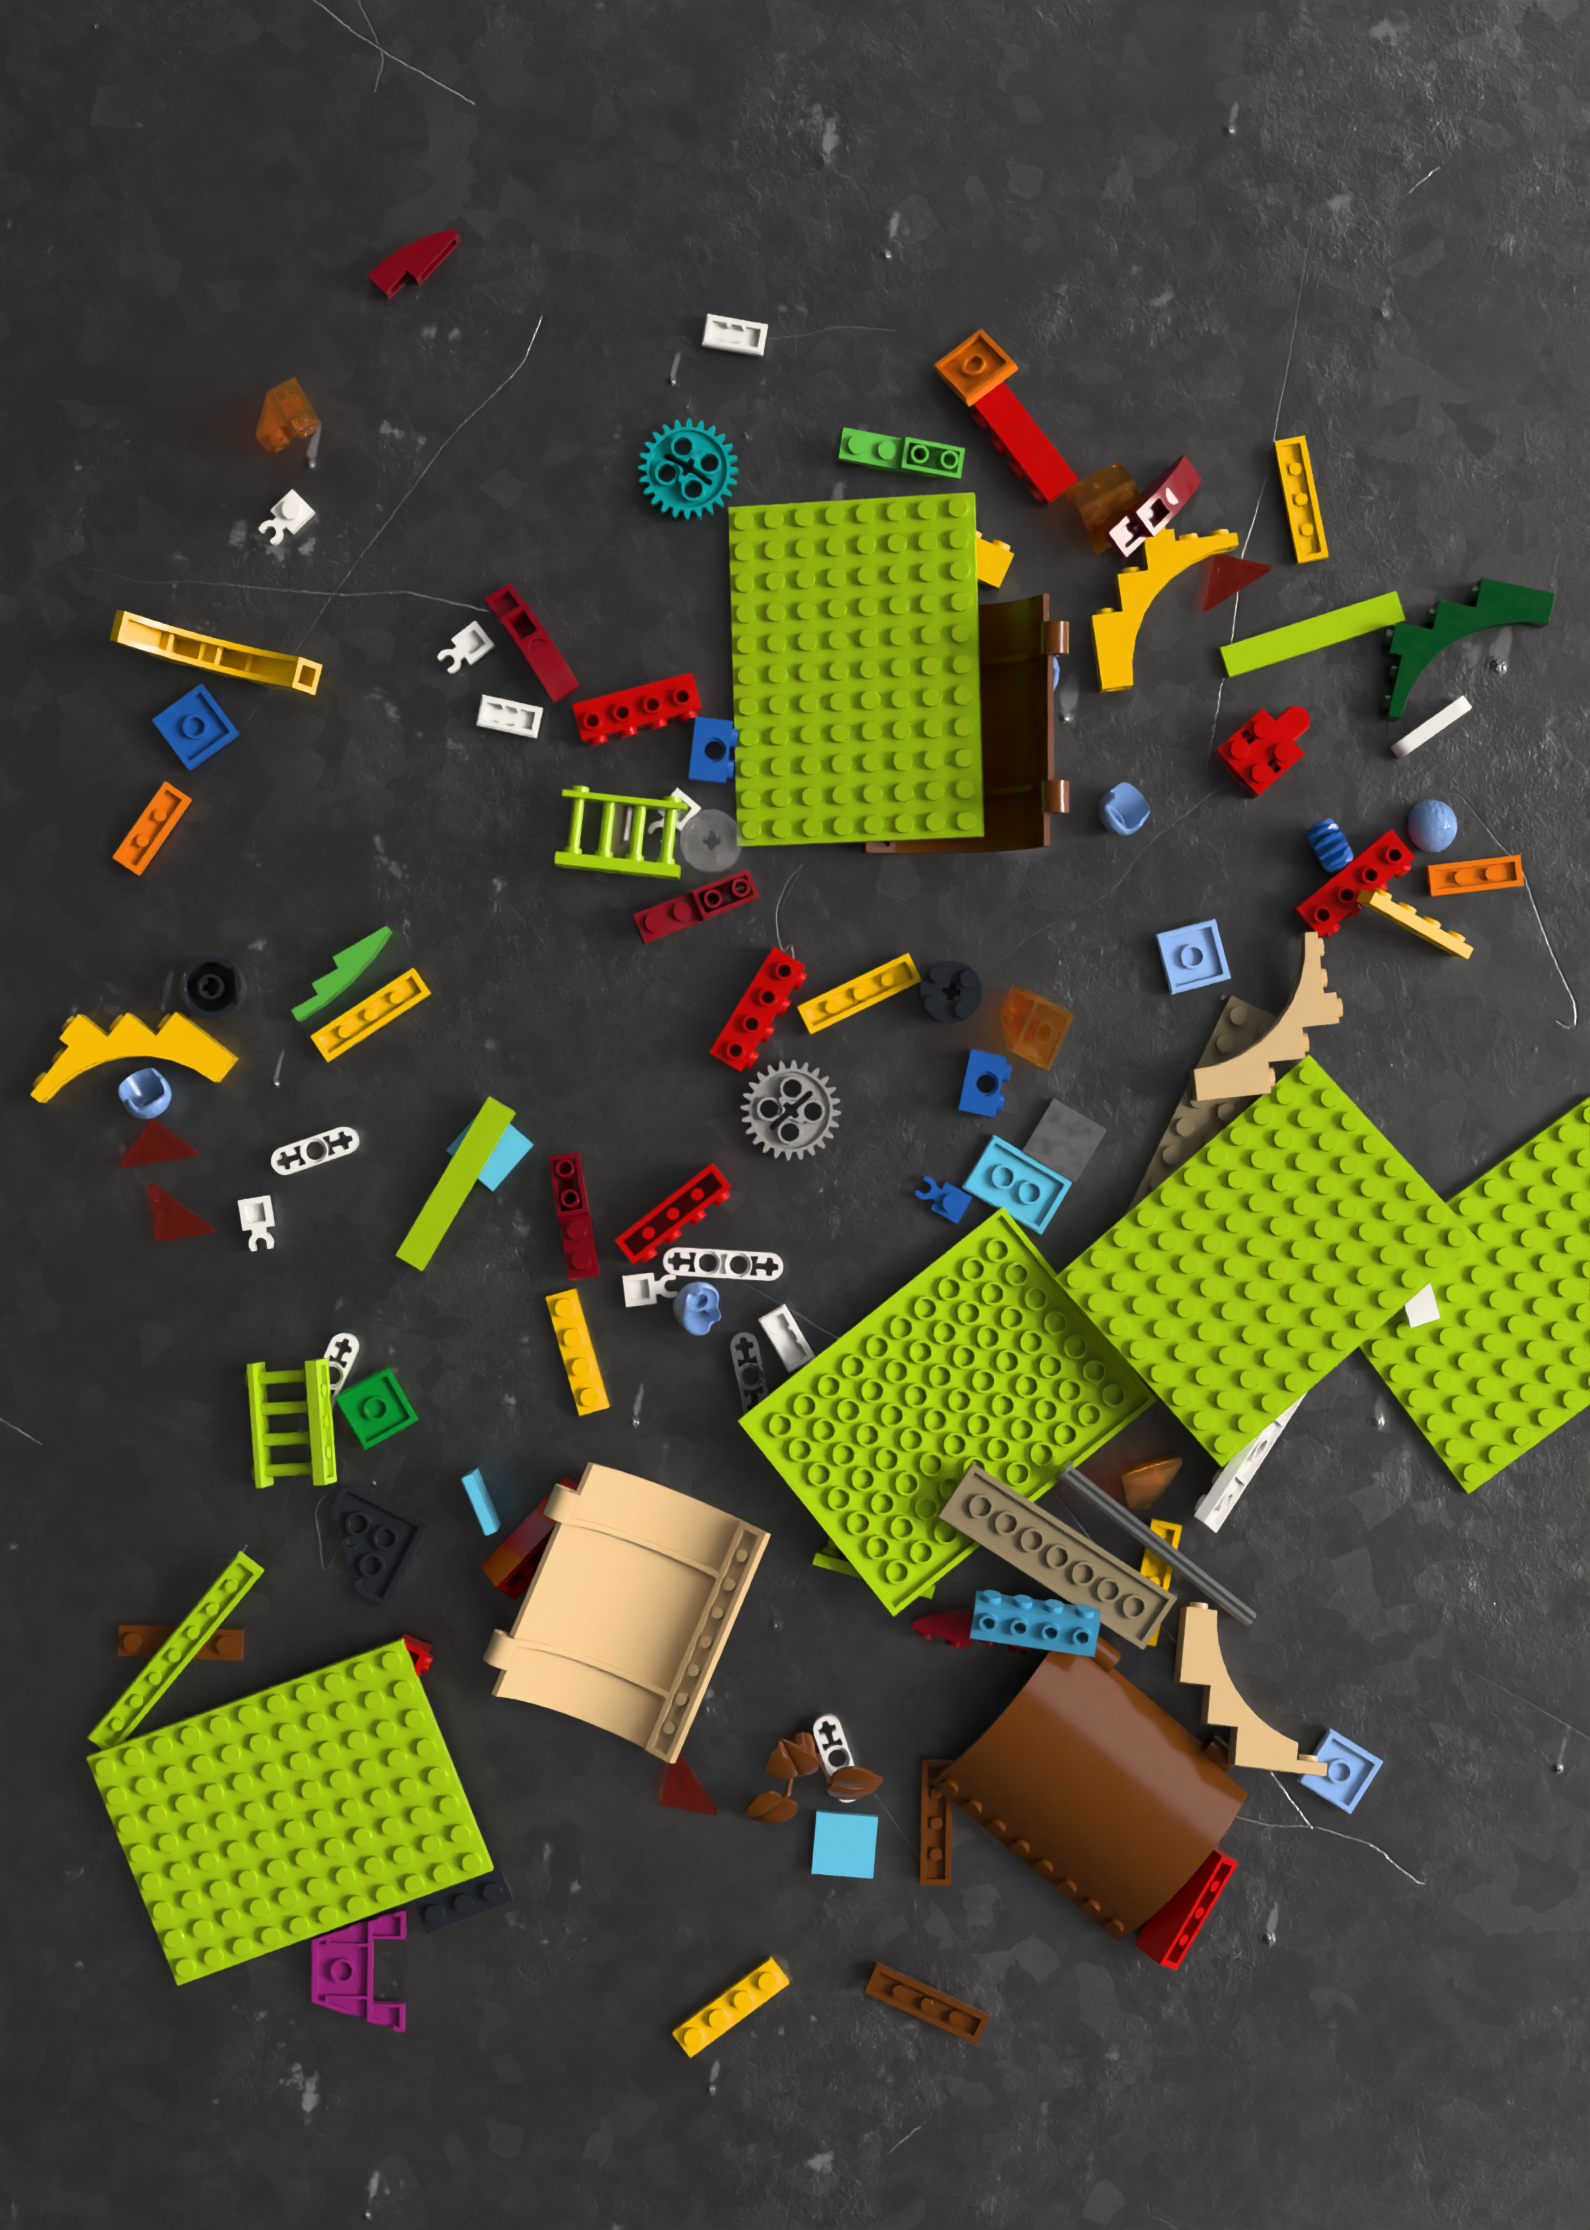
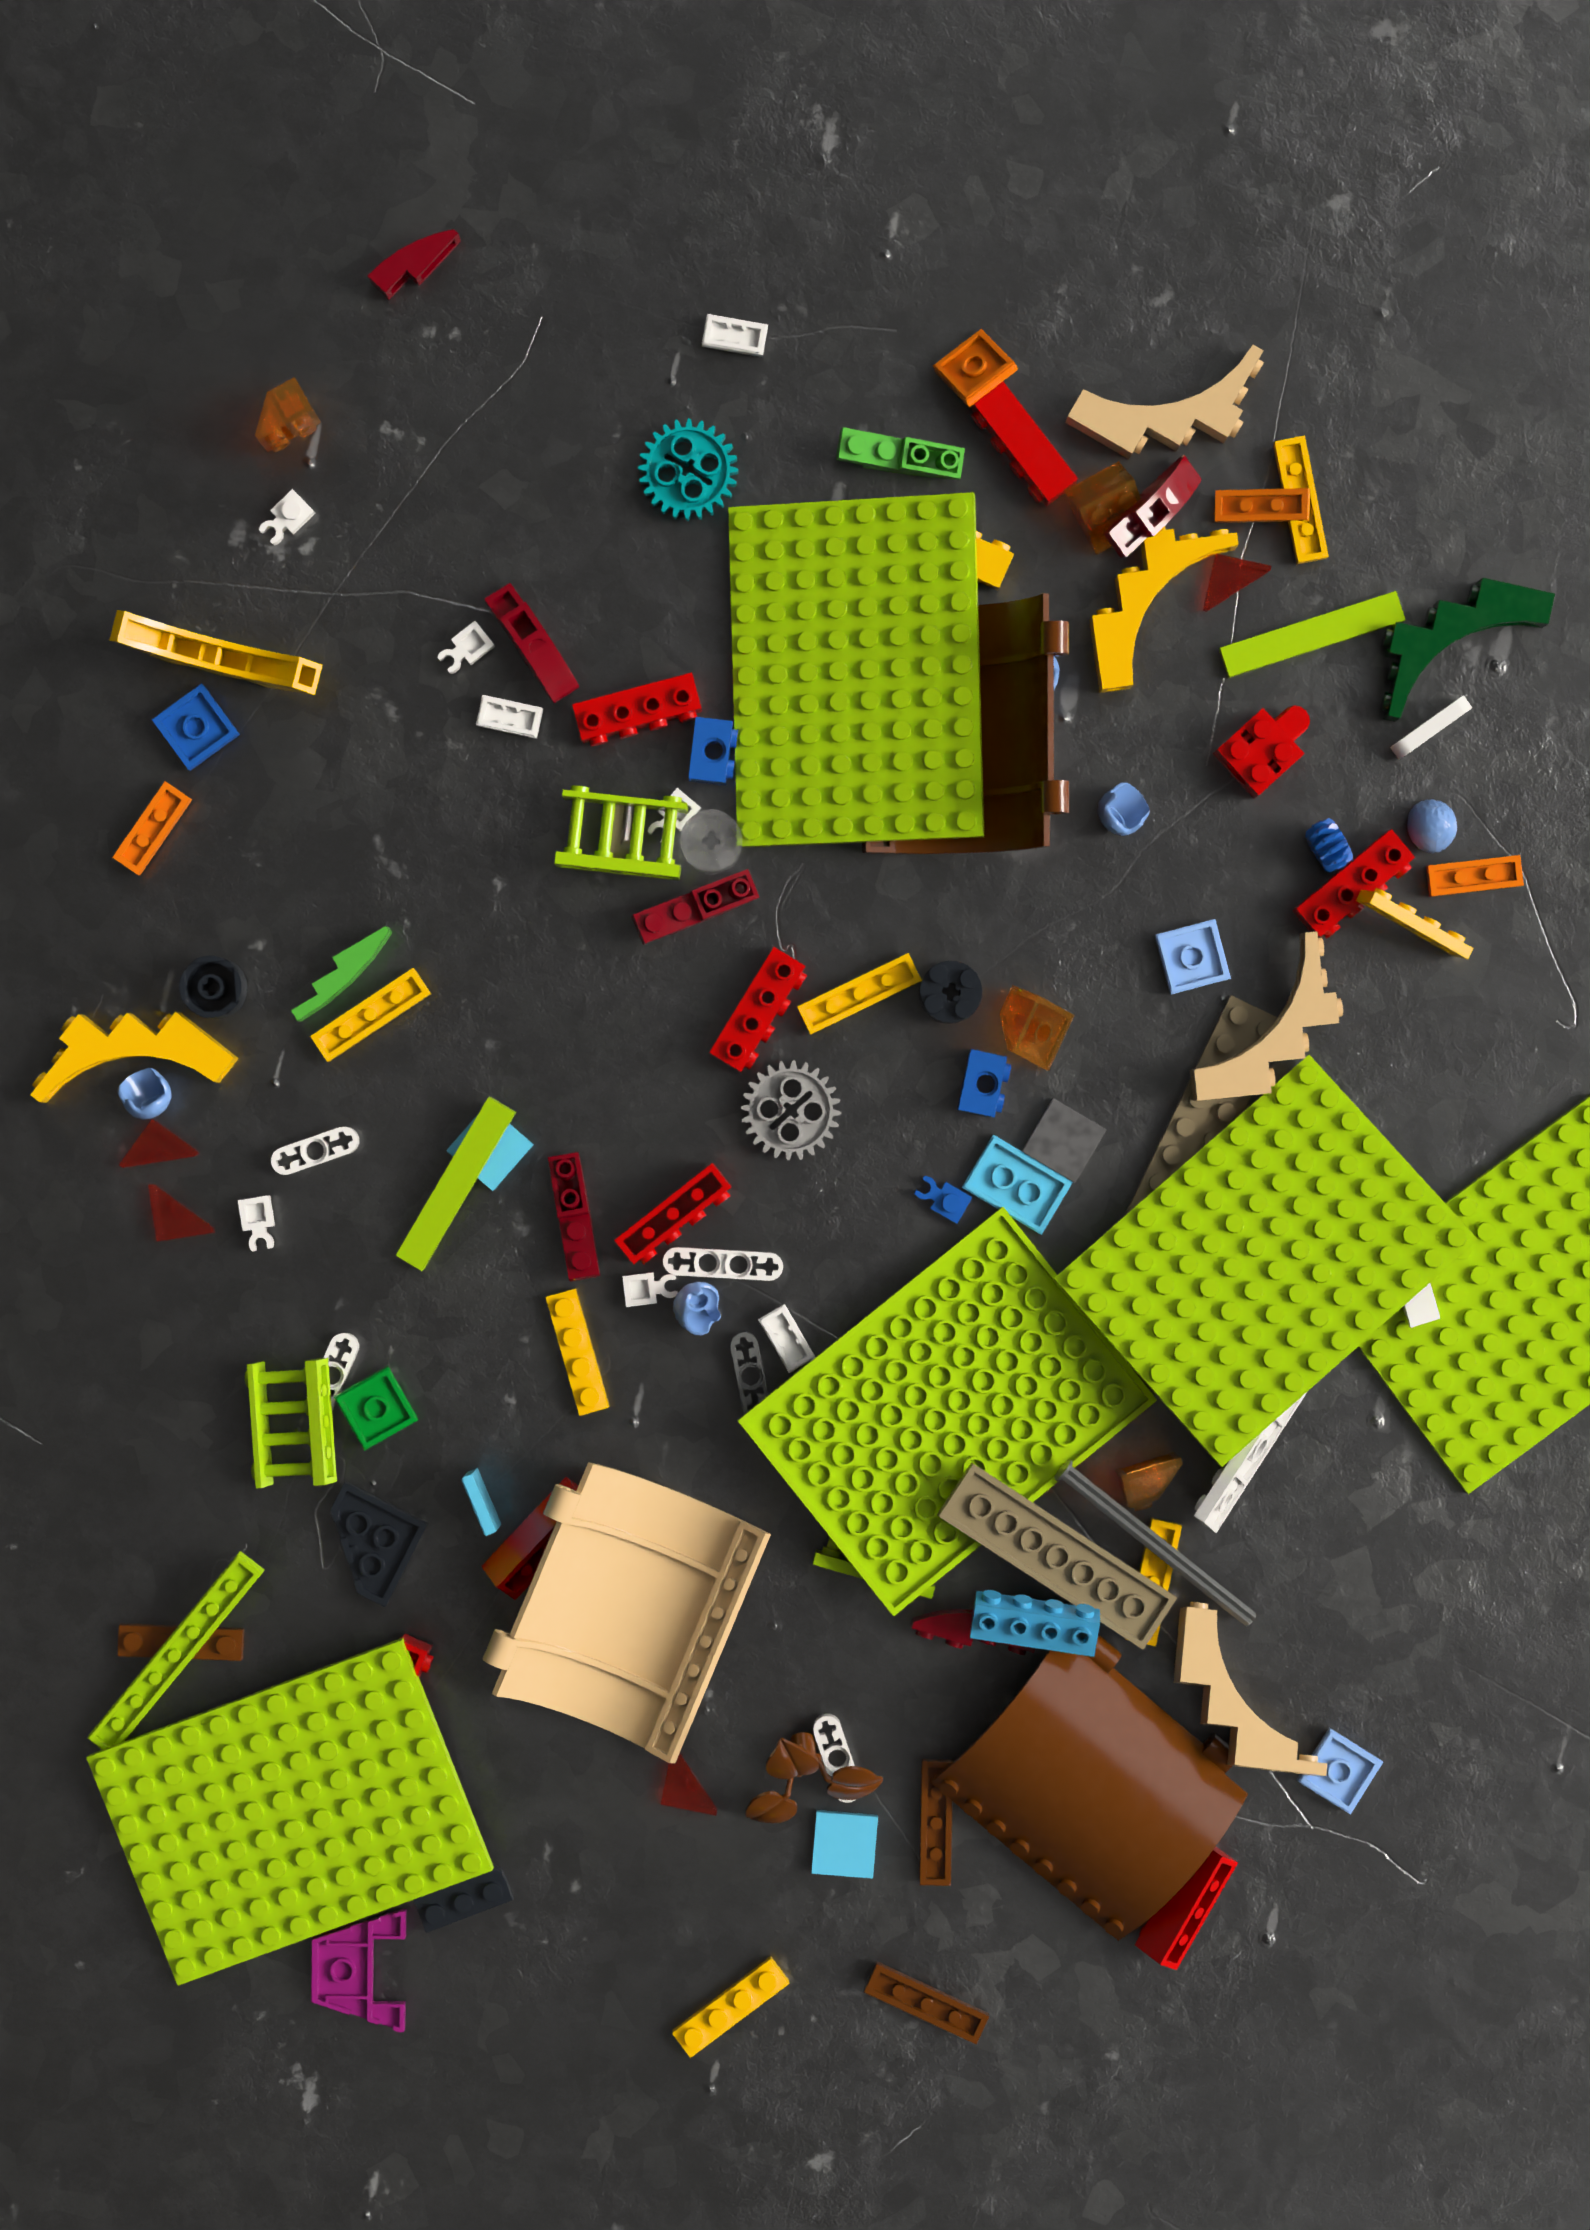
none -> tan arch [1065,345,1264,459]
none -> orange plate [1215,488,1310,523]

